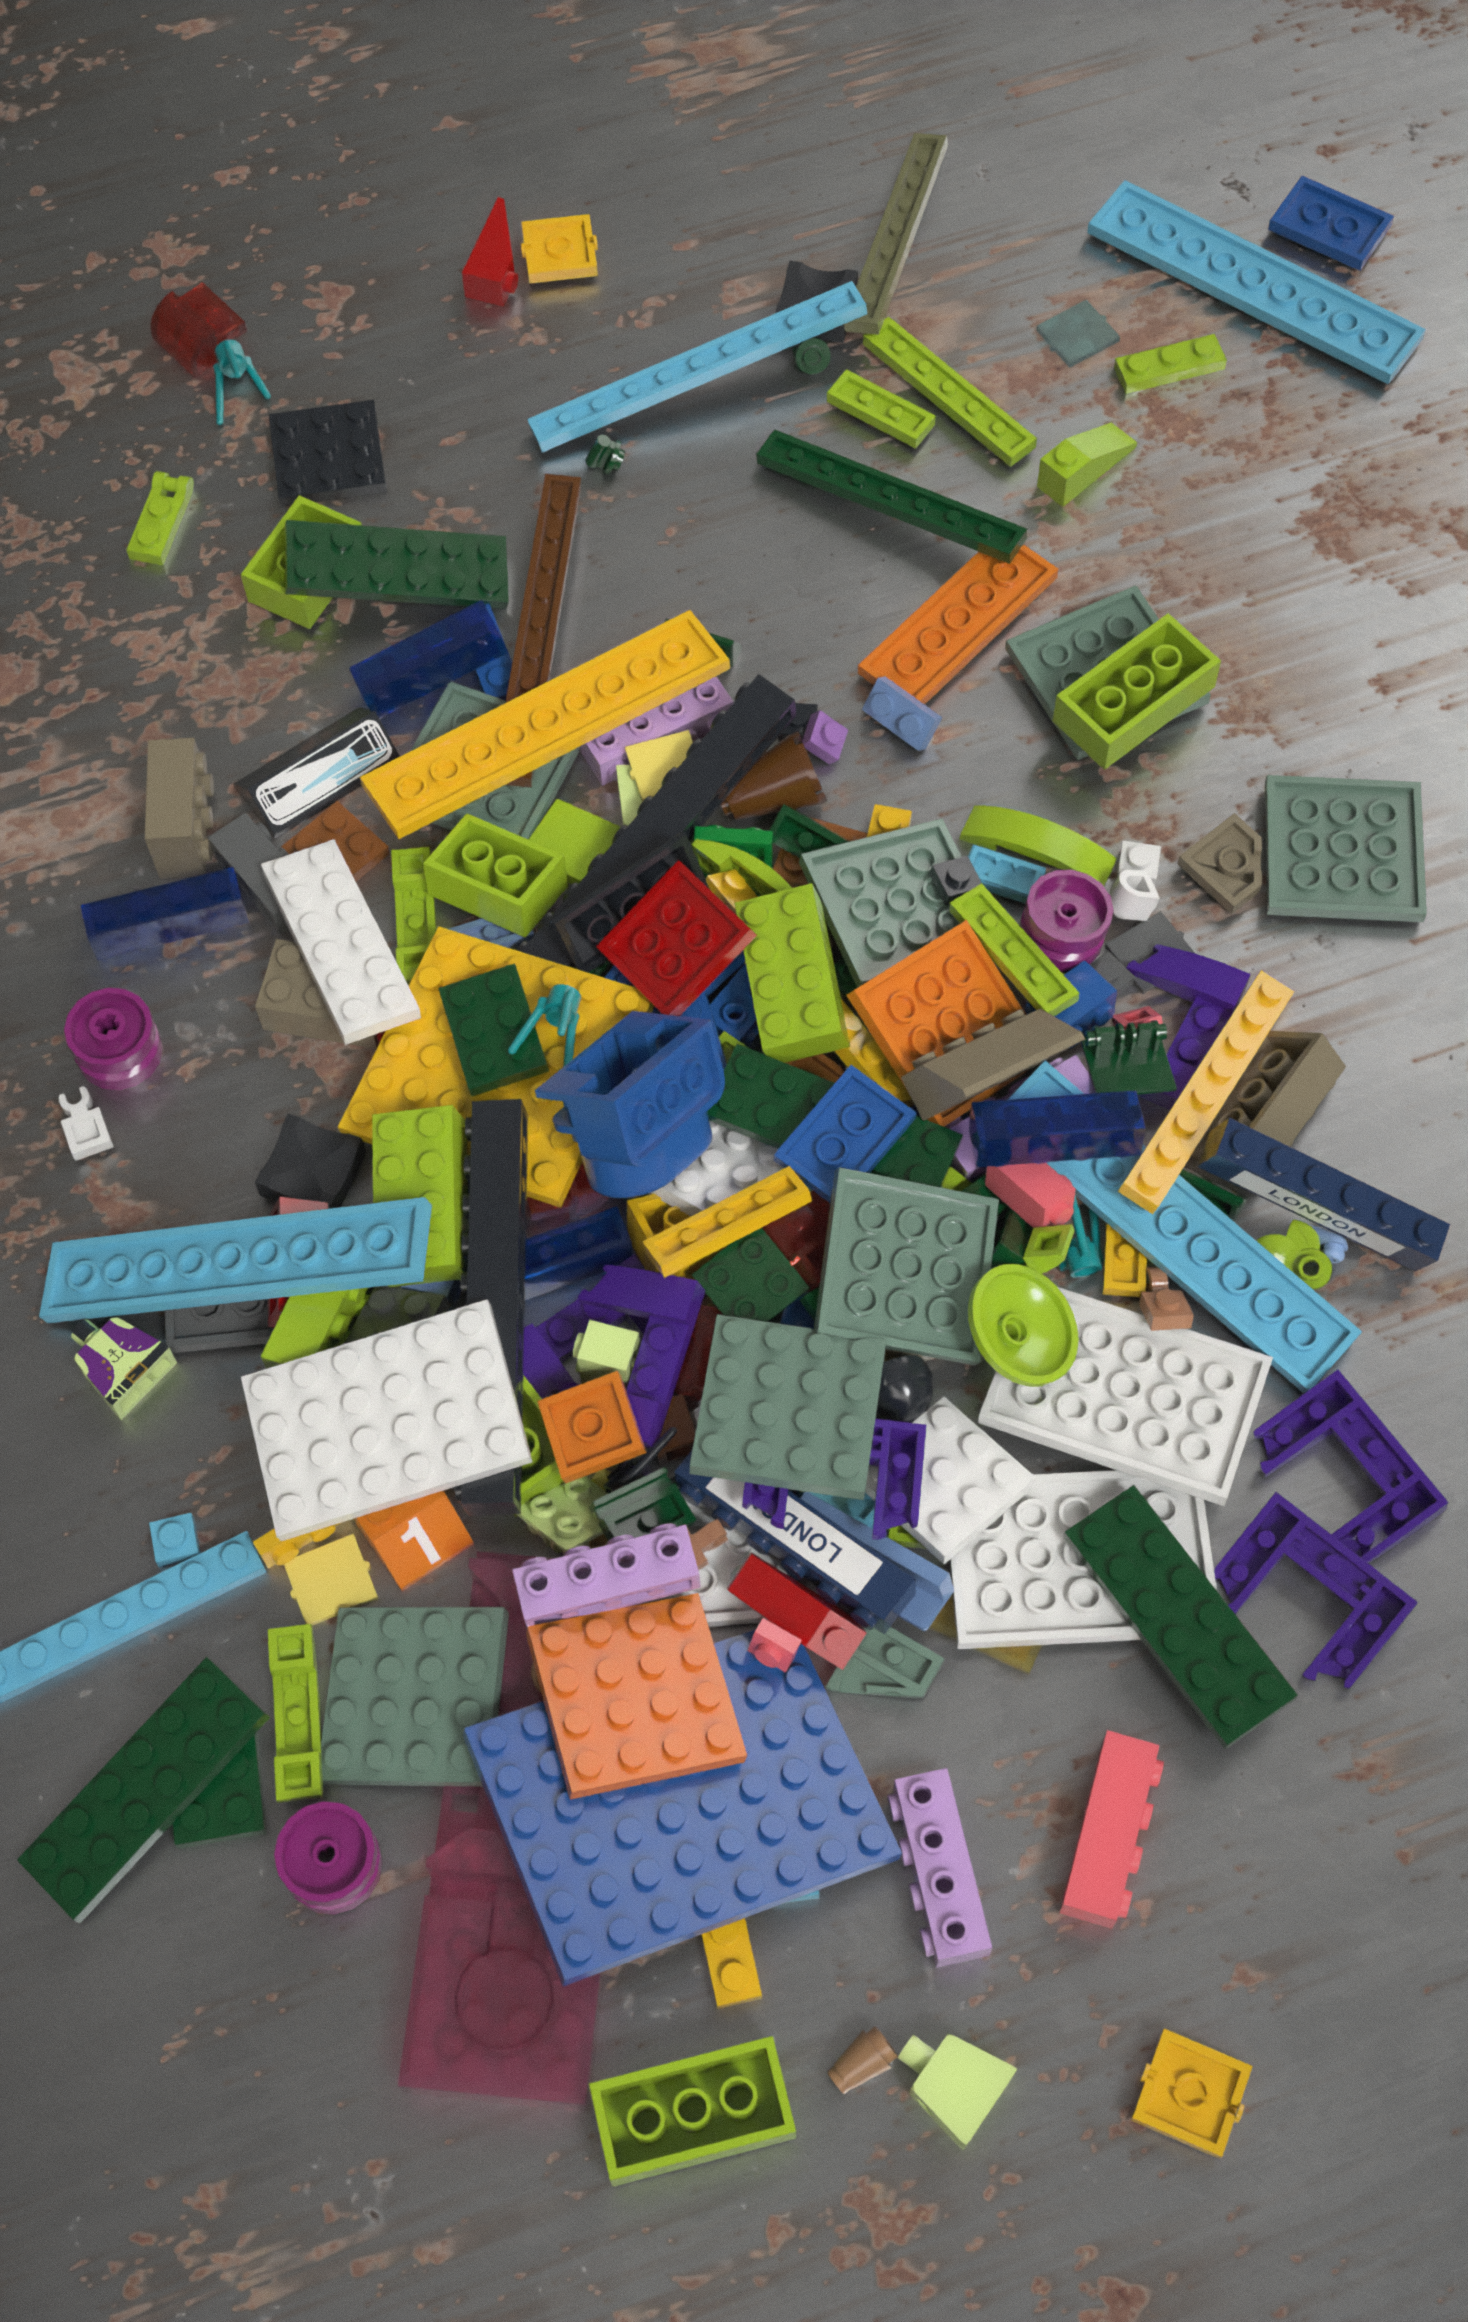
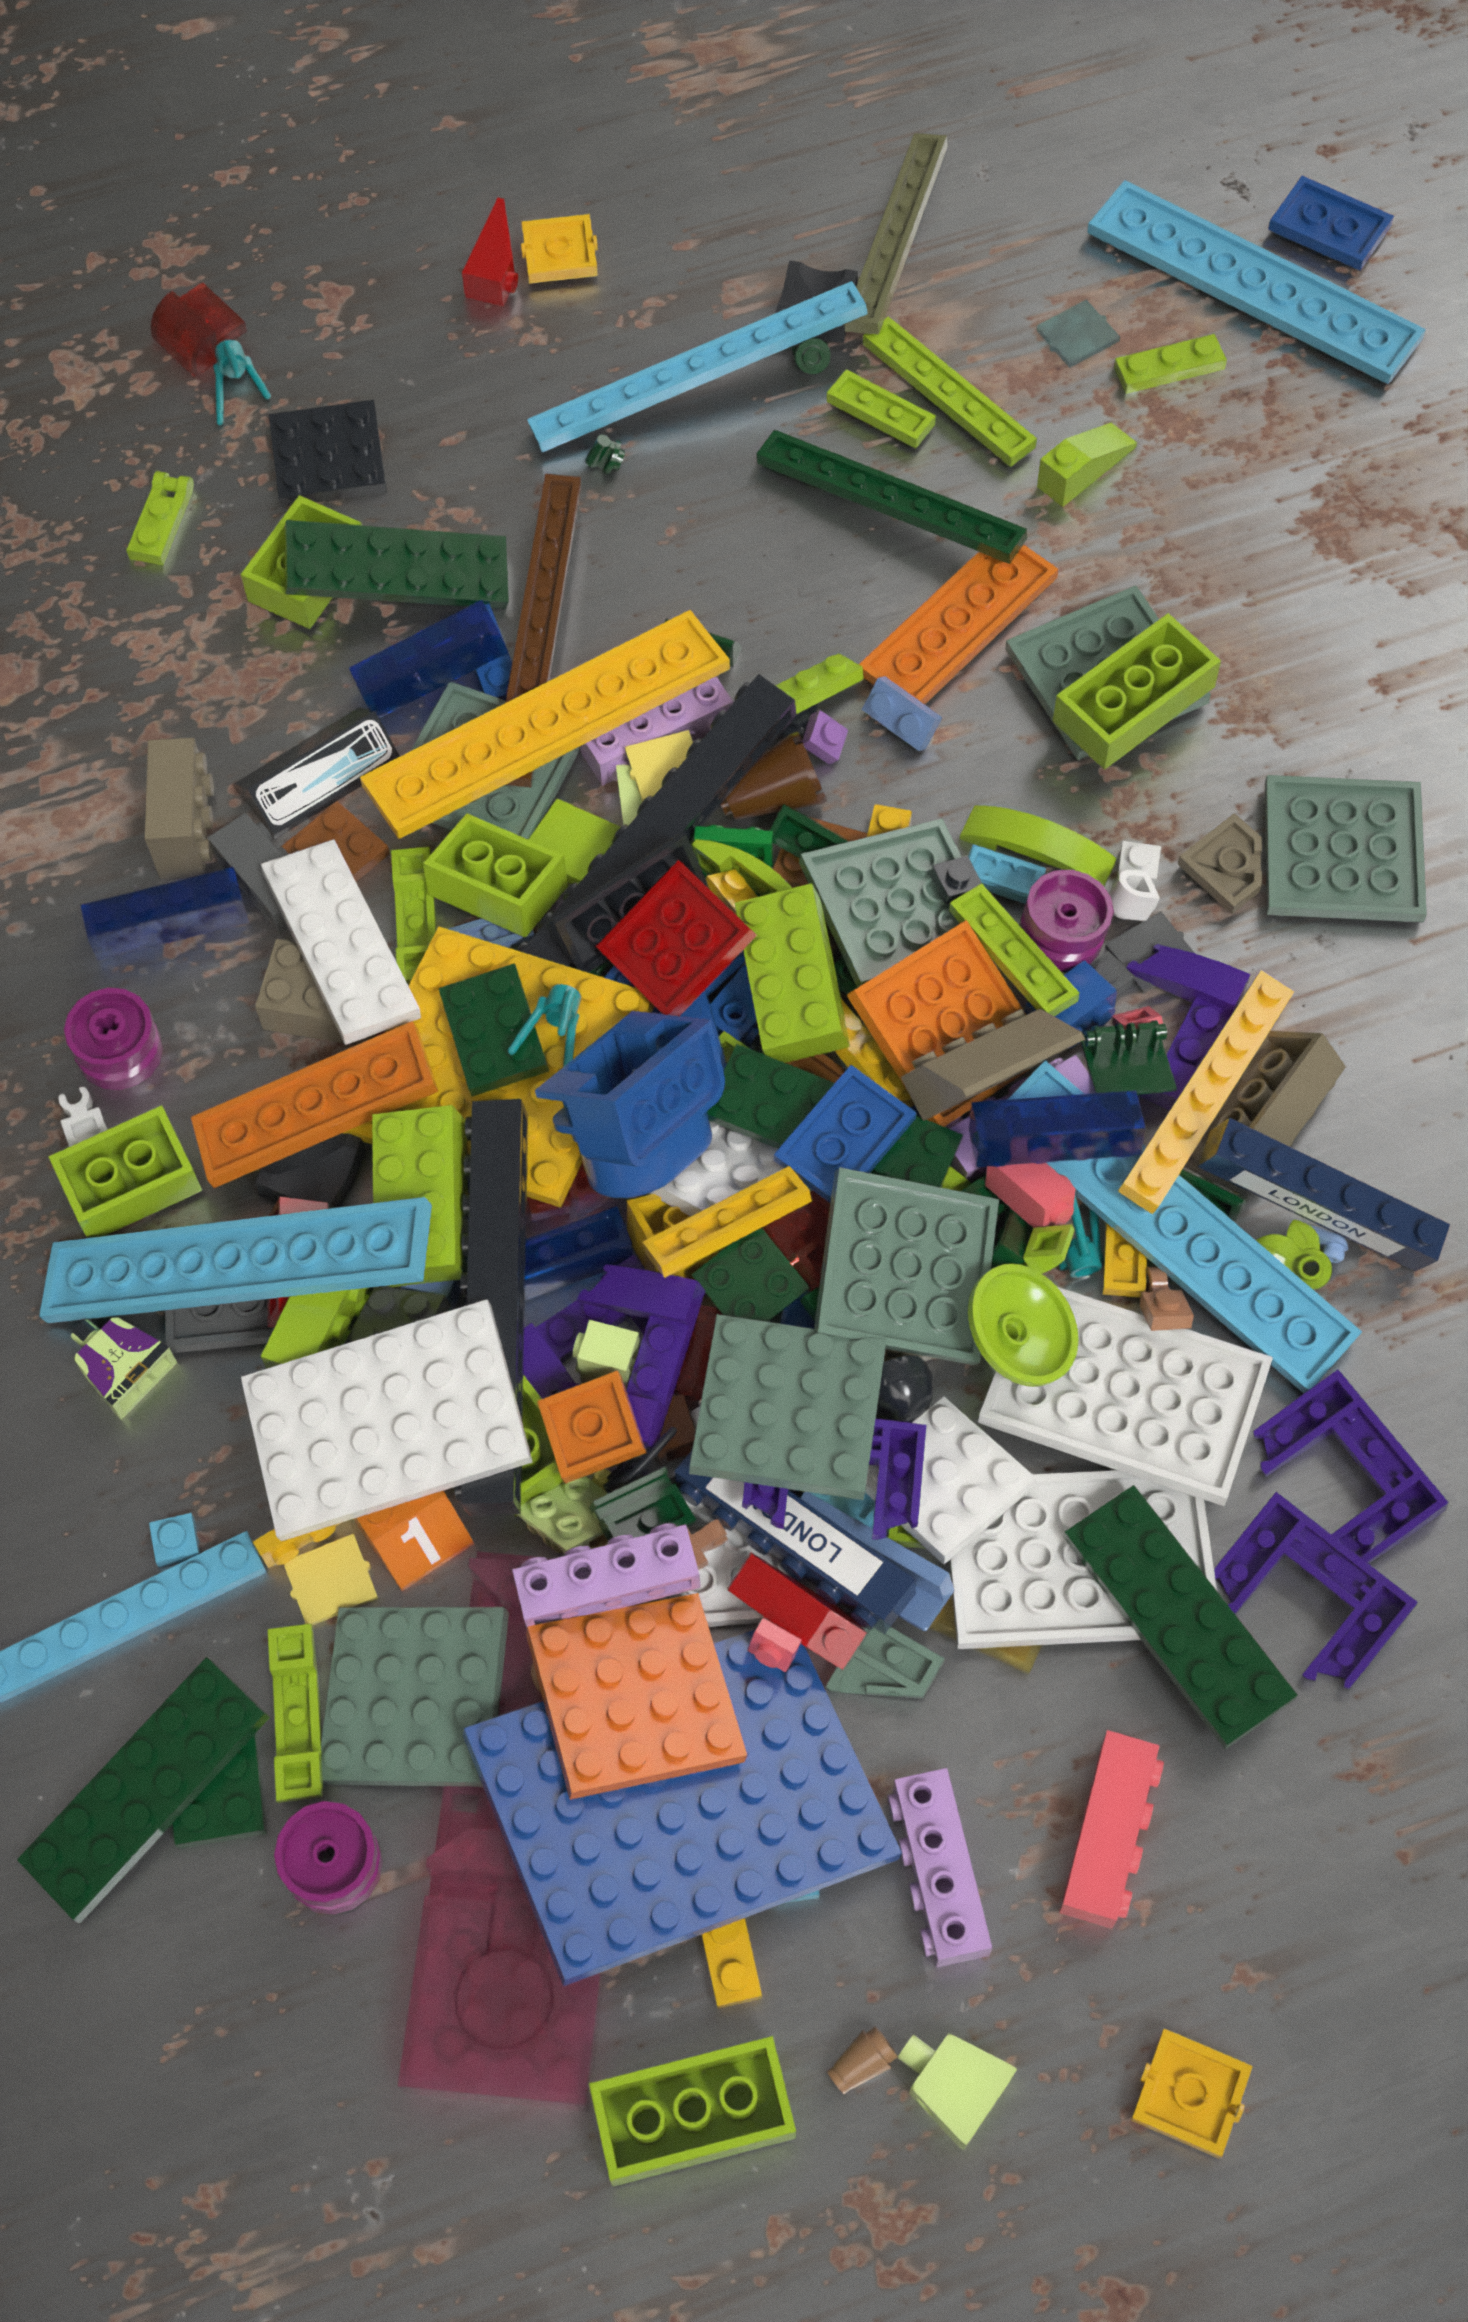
none -> lime brick [48,1105,202,1238]
none -> orange plate [191,1021,439,1188]
none -> lime plate [775,653,864,714]

